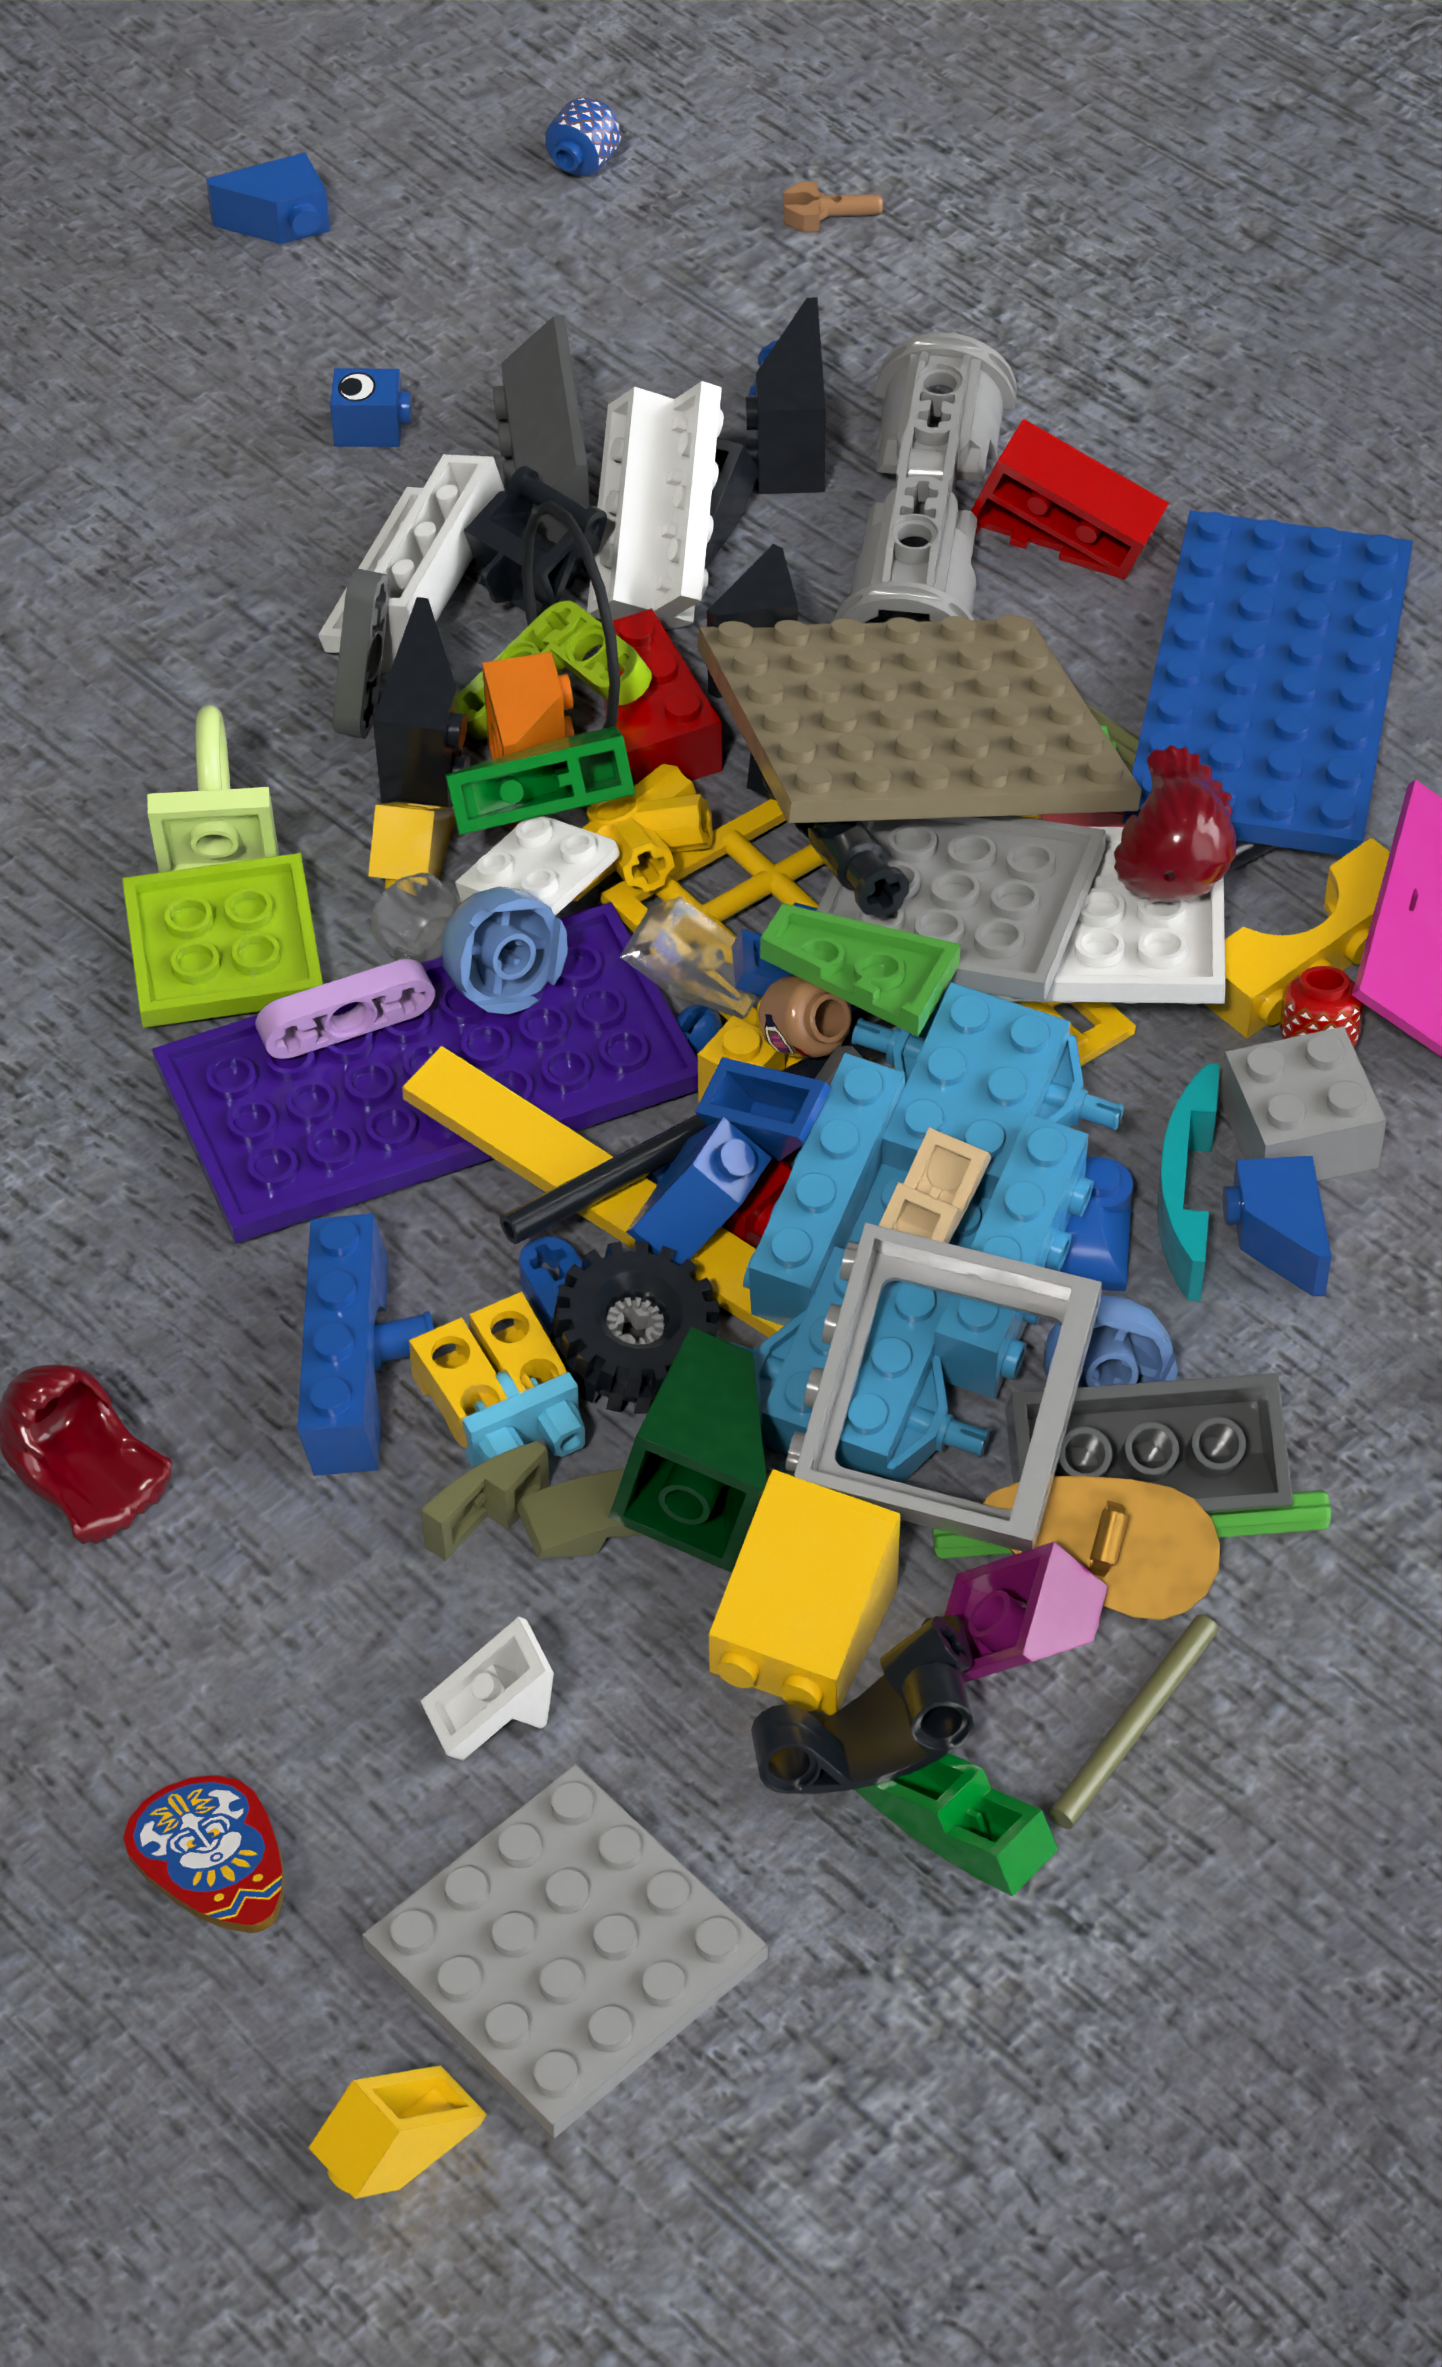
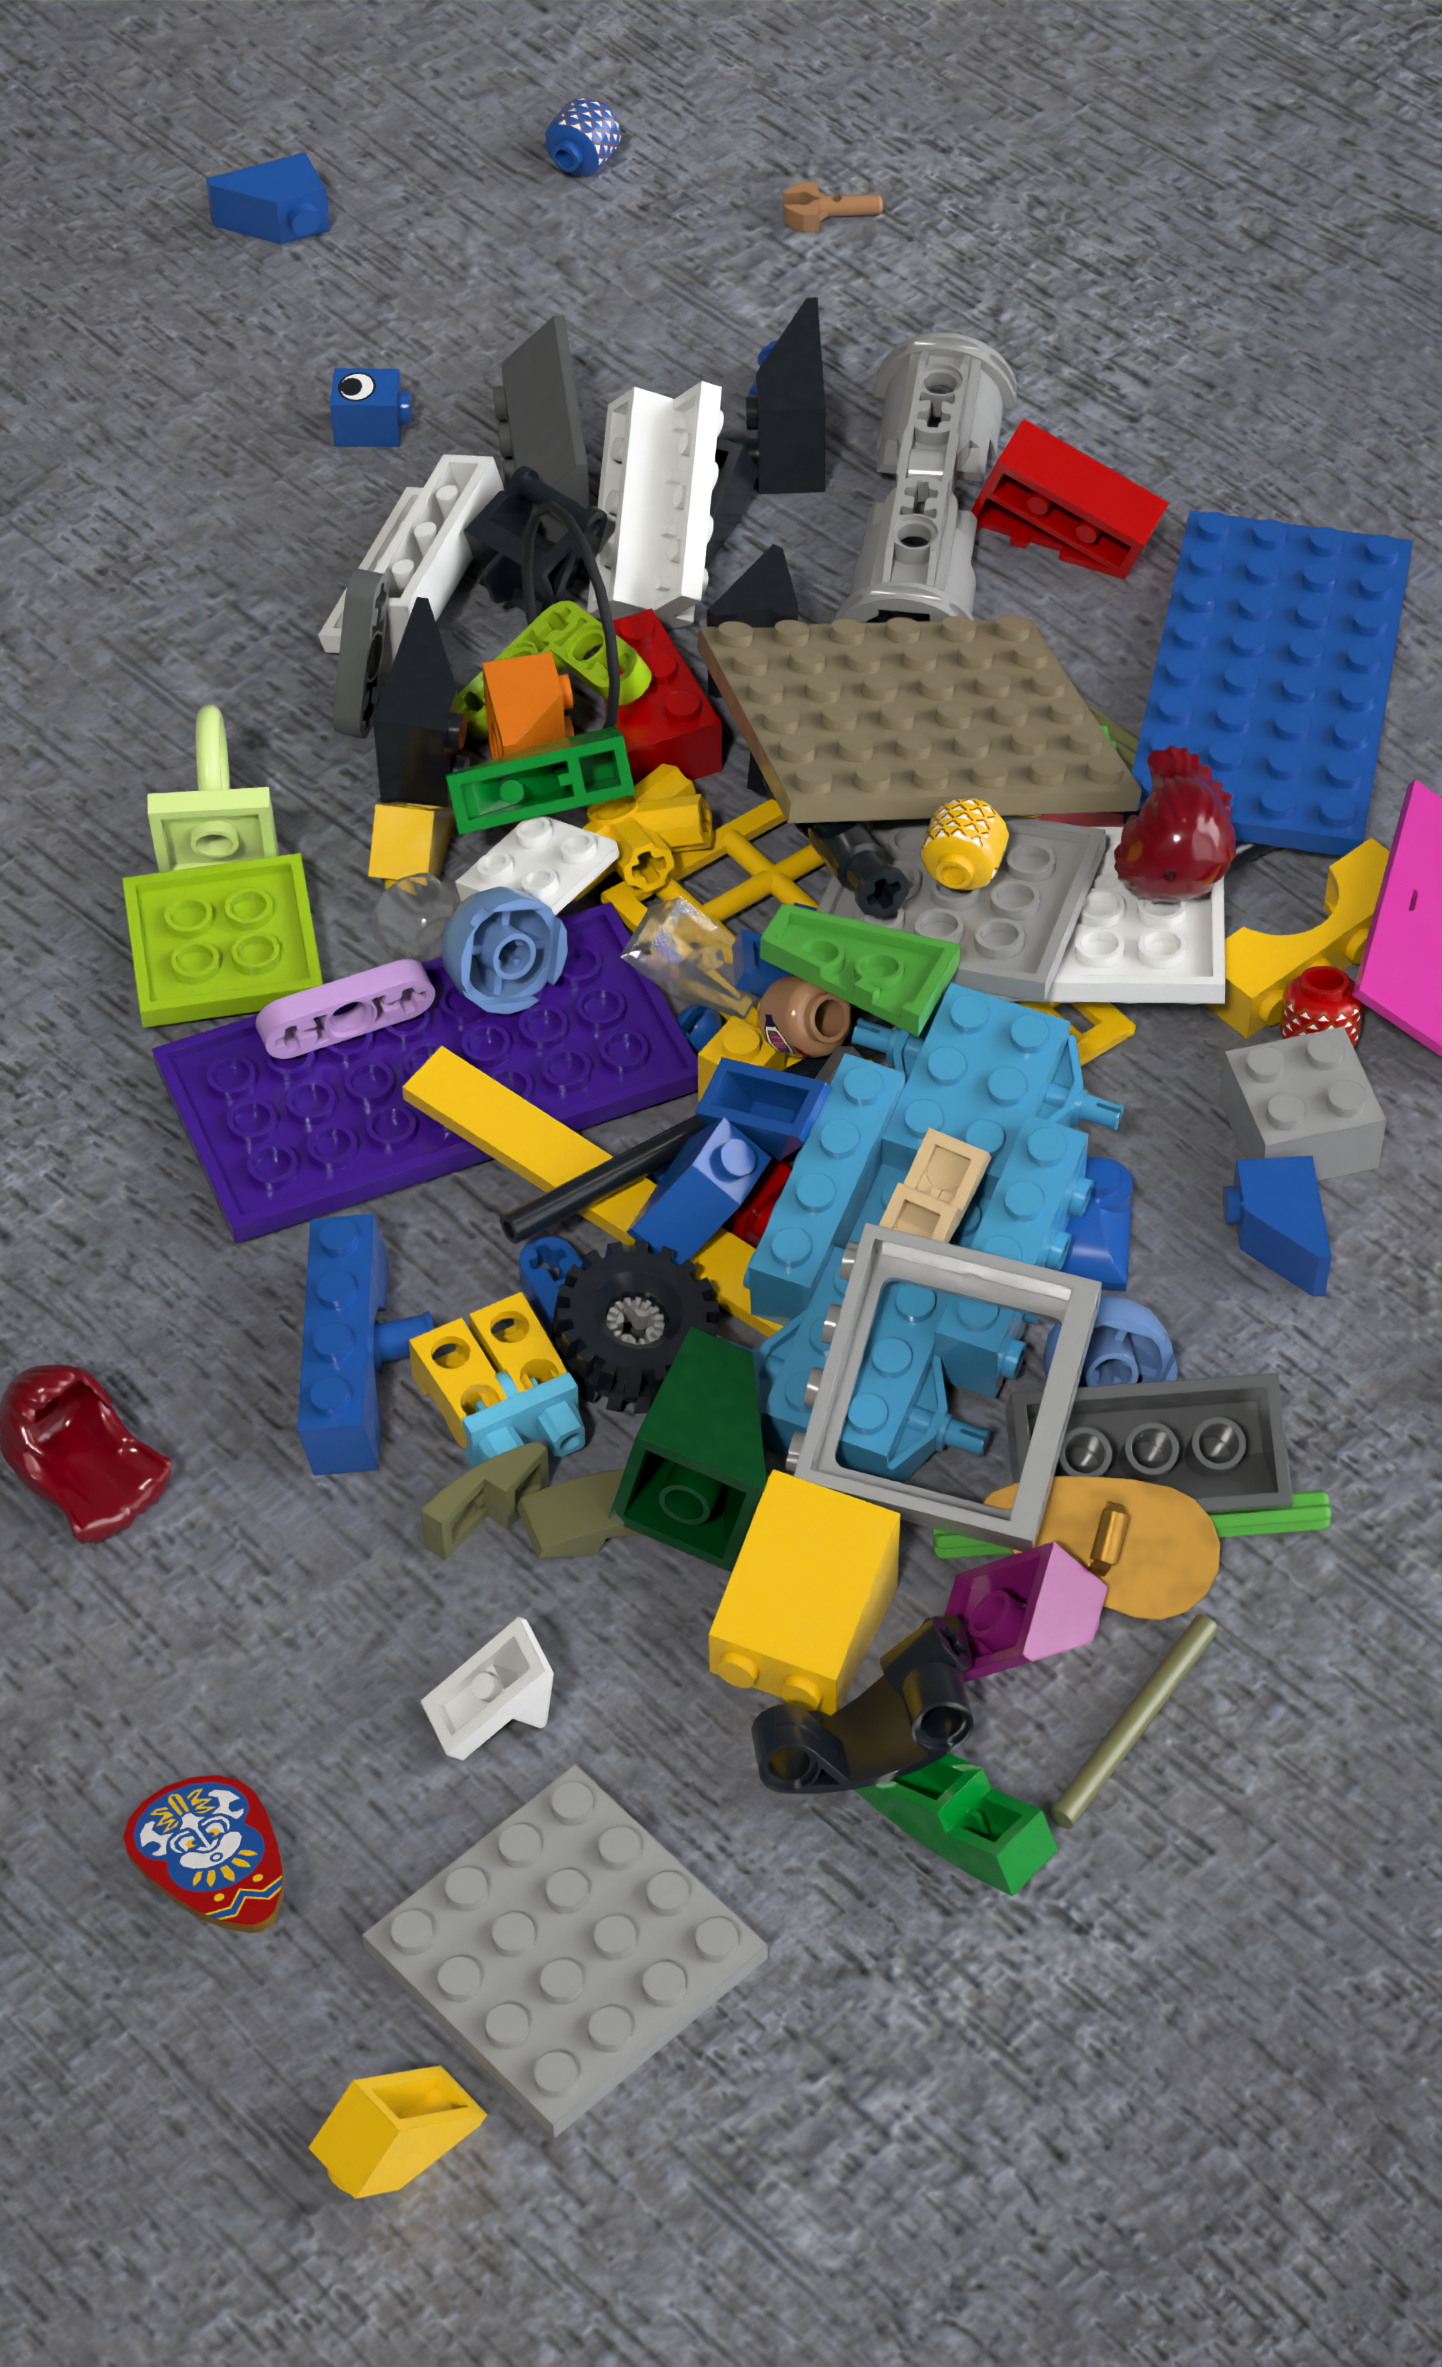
teal slope [1157,1063,1220,1301] -> none
none -> yellow head [920,799,1009,890]

